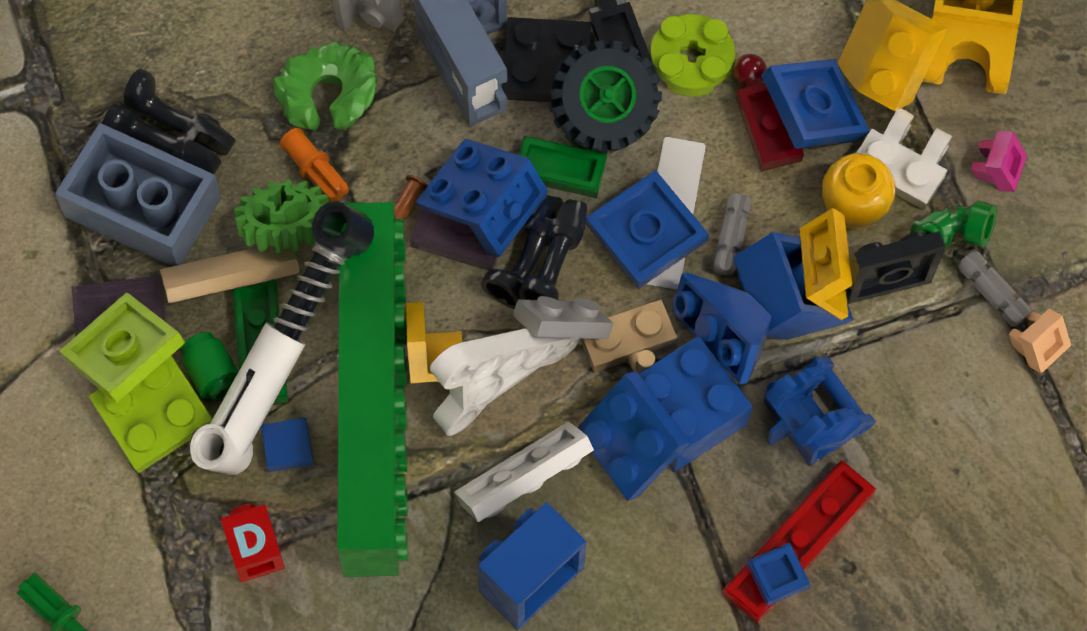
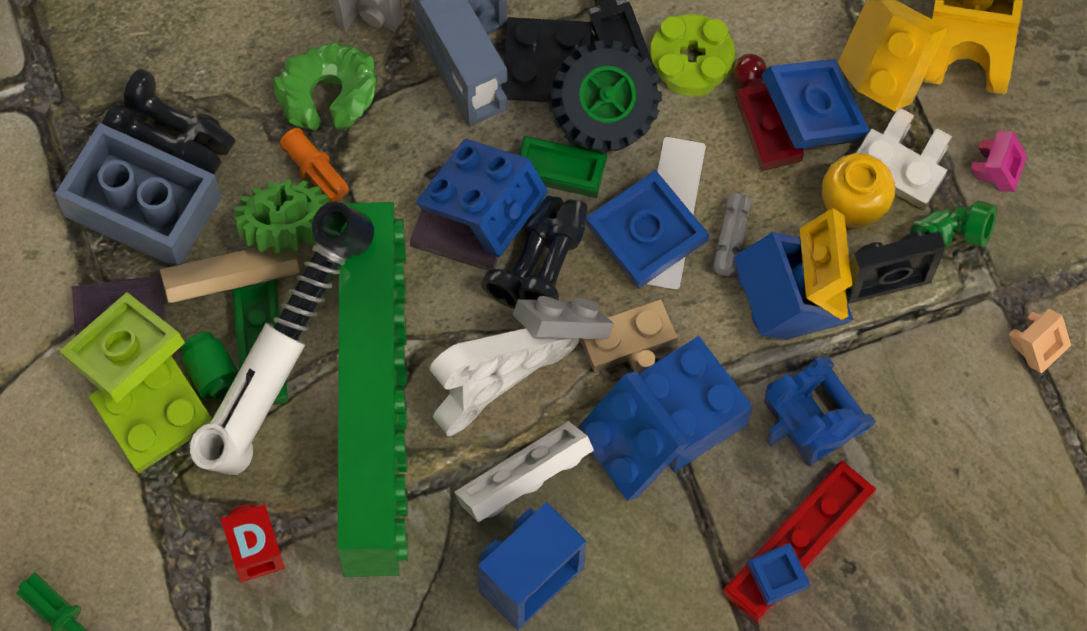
blue tile [261,417,314,472] -> none
dark orange piece [394,175,428,221] -> none
yellow panel [406,302,462,383] -> none
blue slope [671,273,772,384] -> none
light grey axle [958,251,1031,327] -> none

